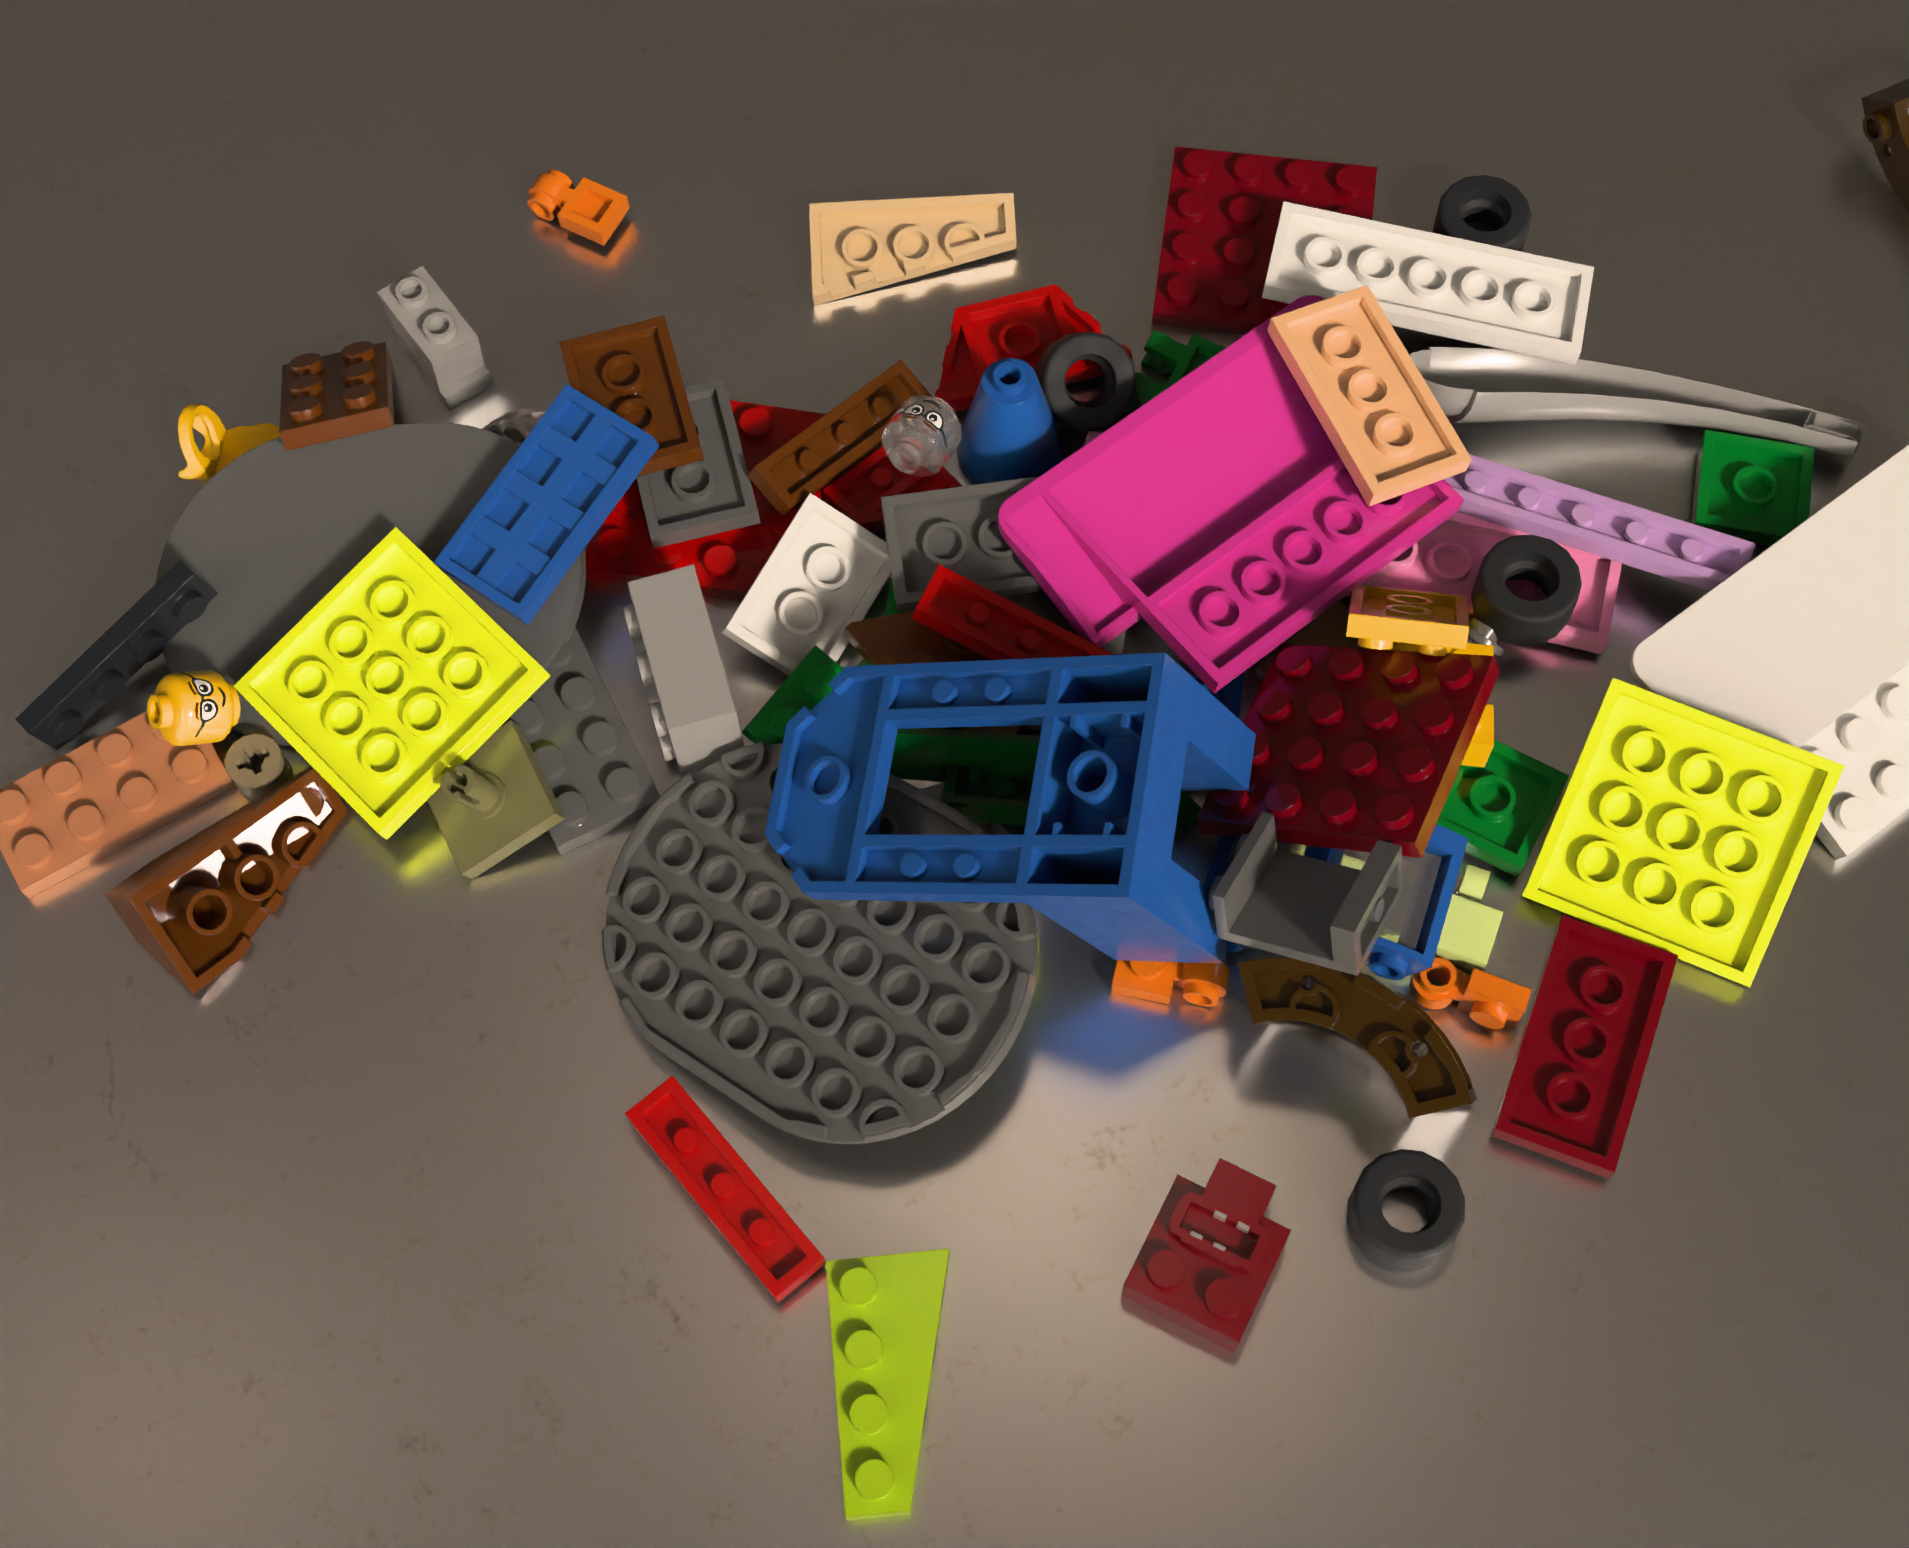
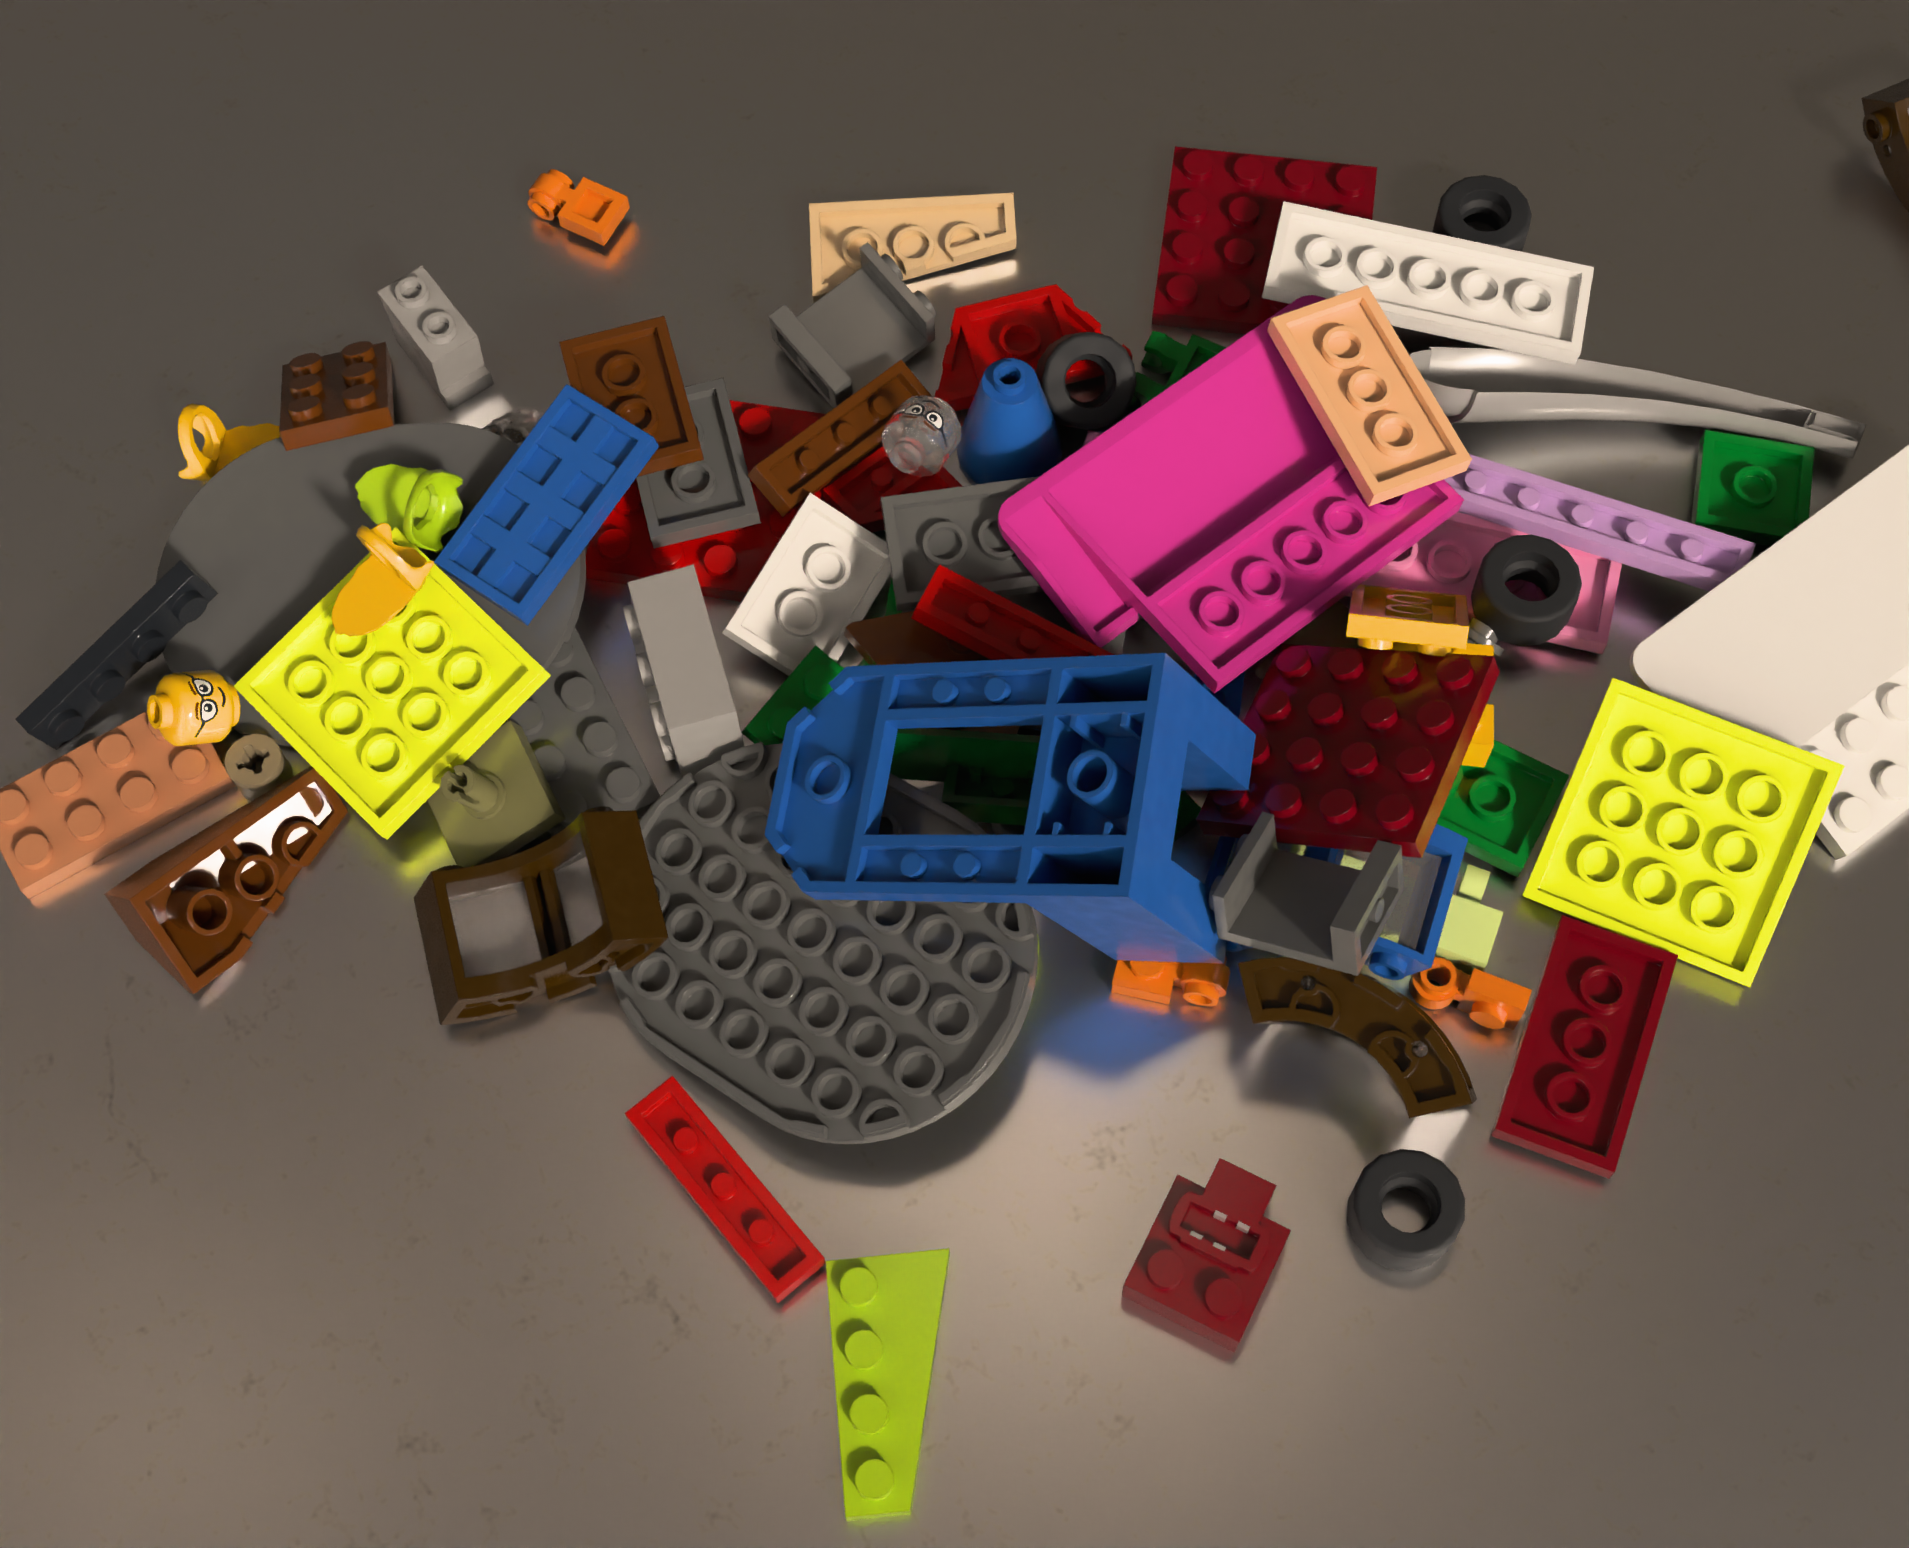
none -> yellow piece [331,523,434,637]
none -> lime piece [355,464,464,552]
none -> dark brown window [414,806,669,1025]
none -> dark grey panel [768,242,936,409]

